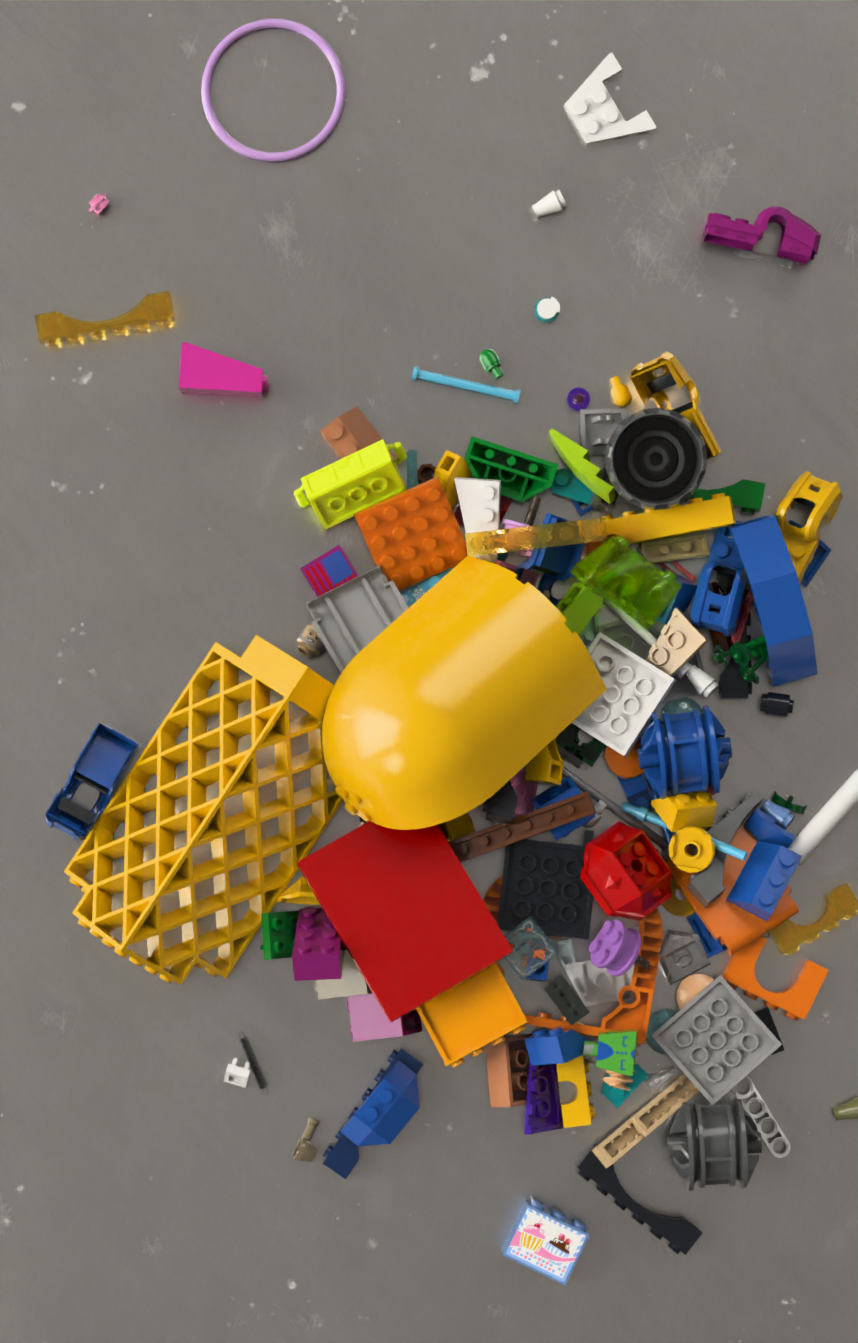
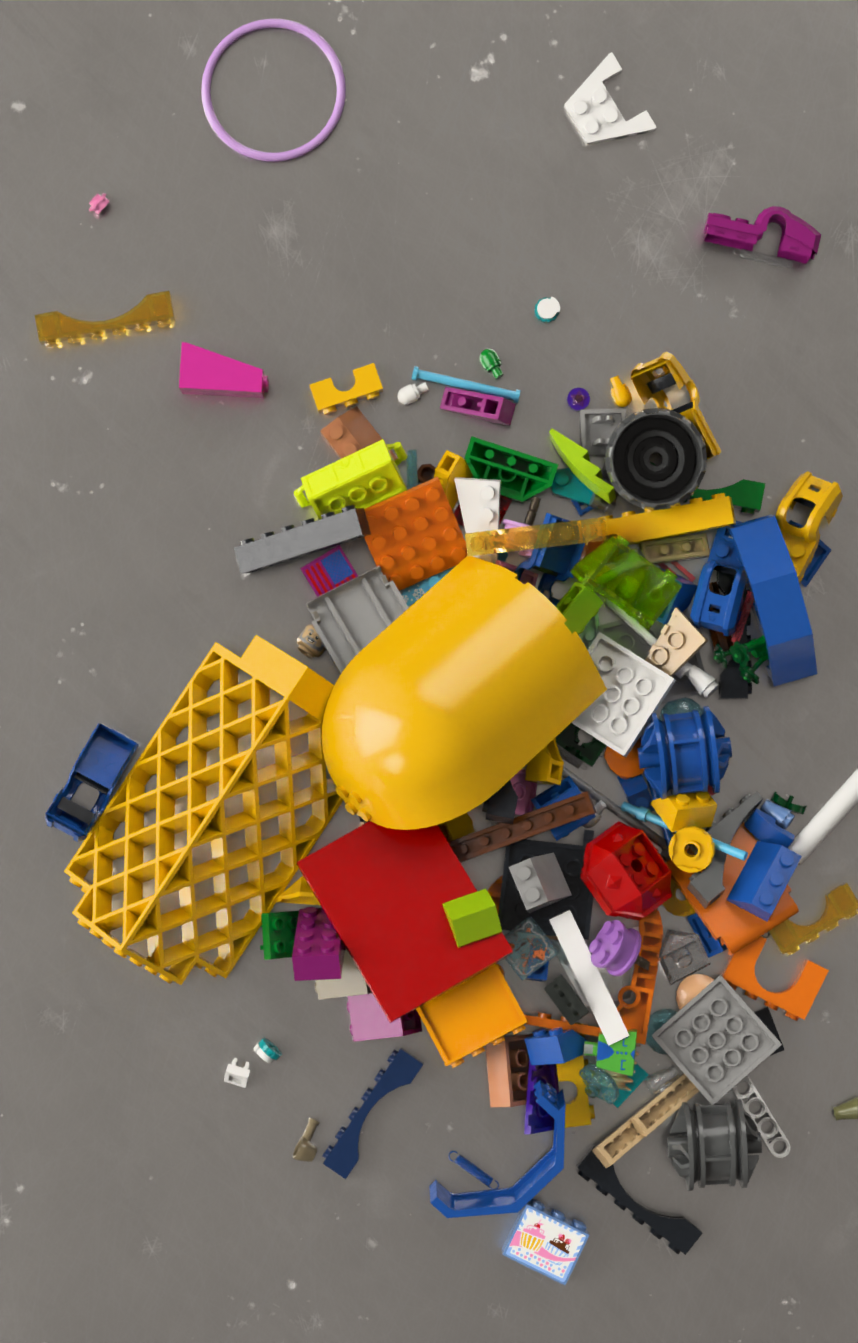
black piece [239,1031,268,1094] -> none
blue wedge [340,1060,420,1146] -> none
white cone [532,189,567,217] -> none
black brick [760,692,794,717] -> none
none -> brick [234,505,371,574]
none -> teal piece [253,1038,282,1064]
none -> yellow arch [310,363,383,415]
none -> white cylinder [397,382,429,405]
none -> blue panel [430,1080,565,1218]
none -> magenta slope [440,387,516,426]
none -> lime slope [442,889,502,948]
none -> blue piece [449,1151,499,1190]
none -> light grey slope [509,853,572,913]
none -> white sticker [549,910,630,1046]
none -> clear light blue dish [579,1064,619,1104]

